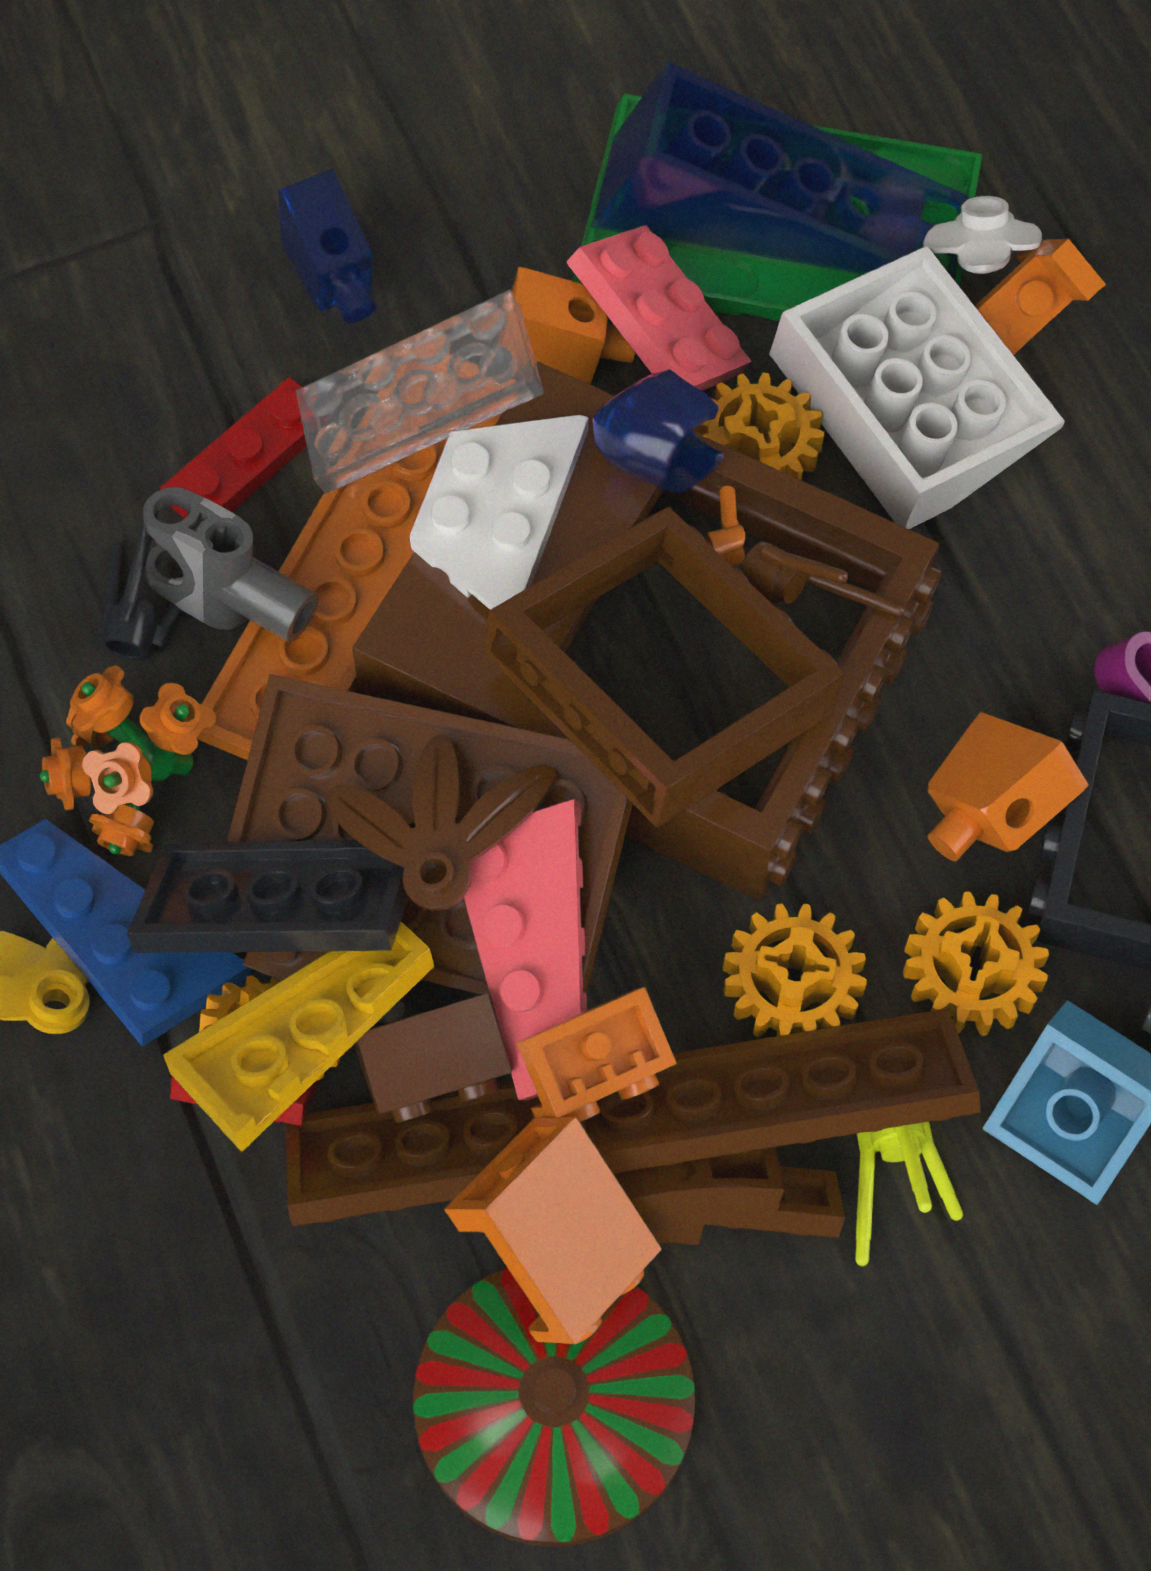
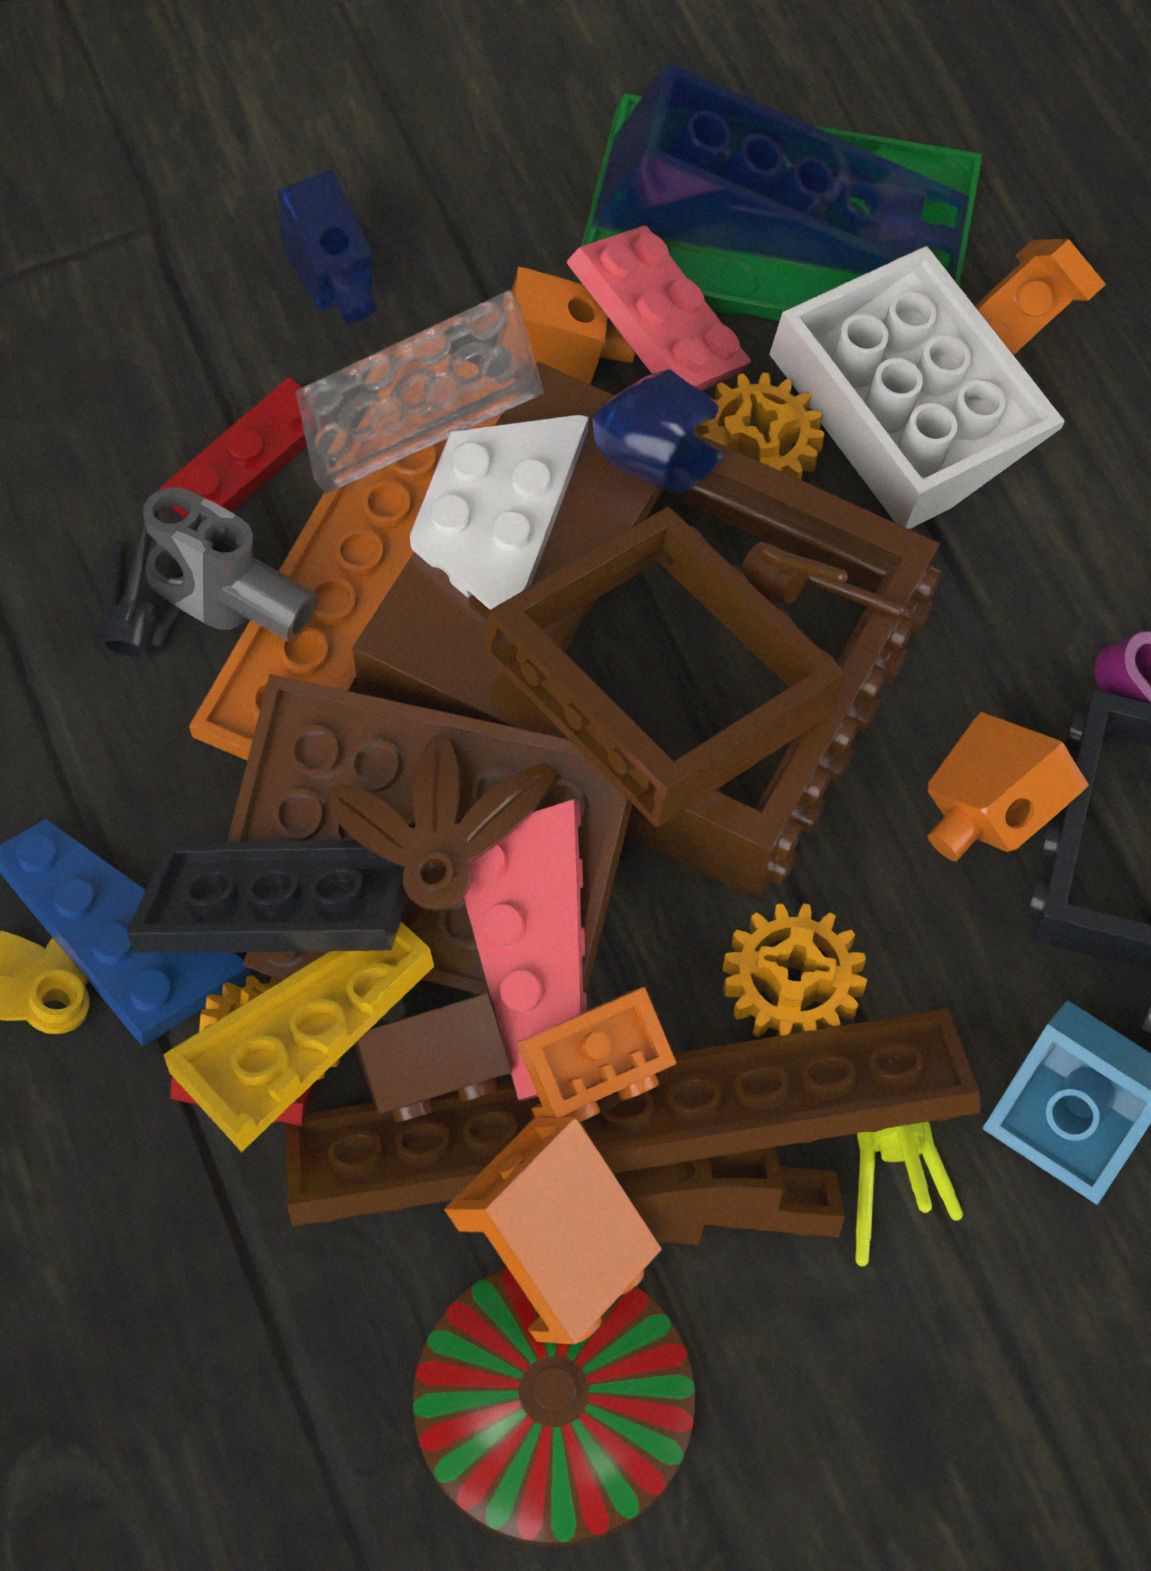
orange plant [40,666,216,856] -> none
orange hand [705,486,745,565] -> none
light orange gear [903,892,1049,1036] -> none
white plate [923,196,1042,274] -> none

